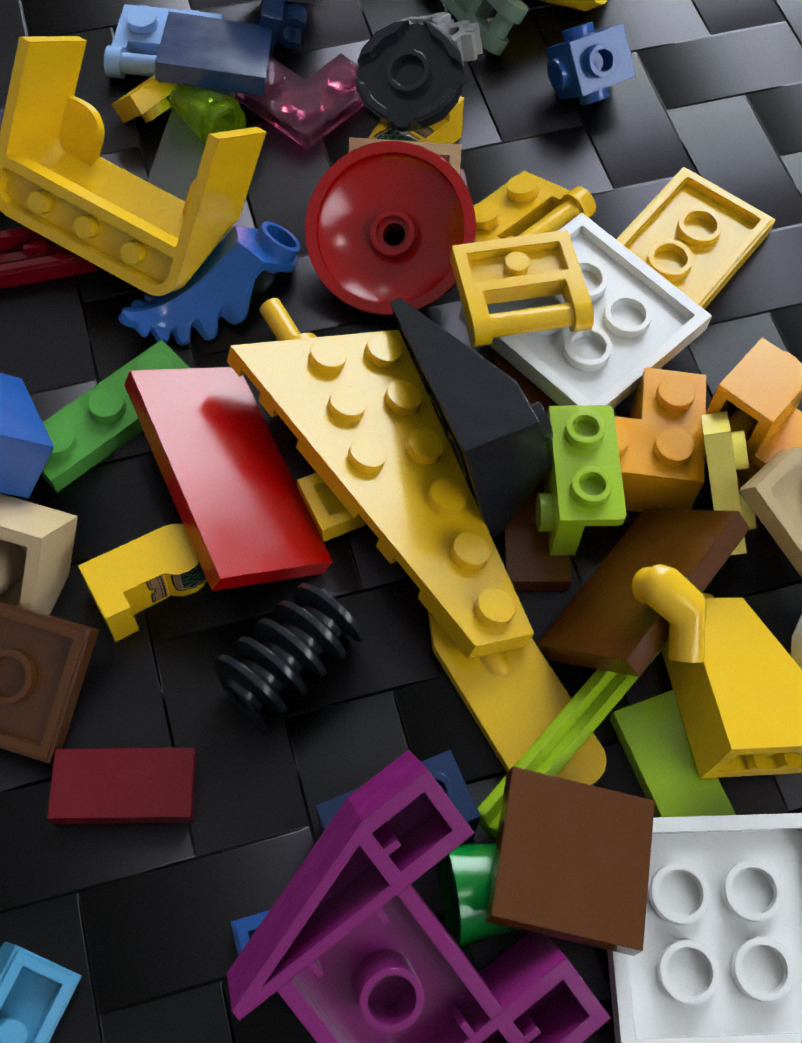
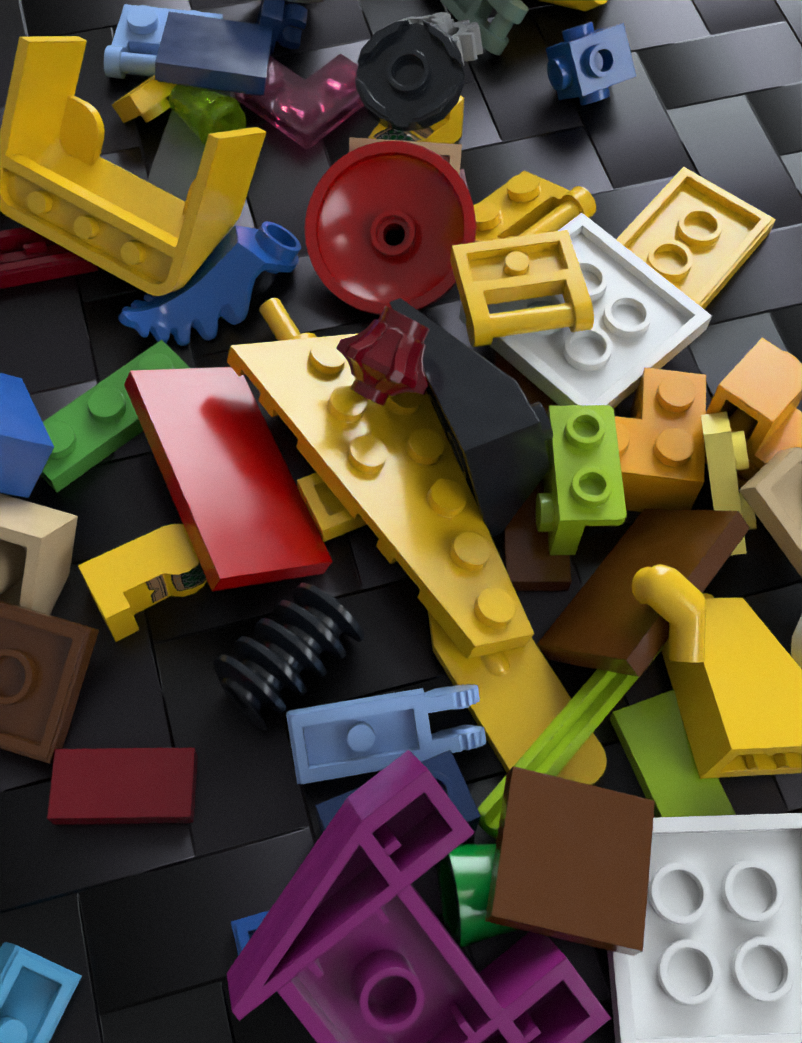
none -> light blue hinge [286,684,486,784]
none -> dark red rock [336,306,431,406]

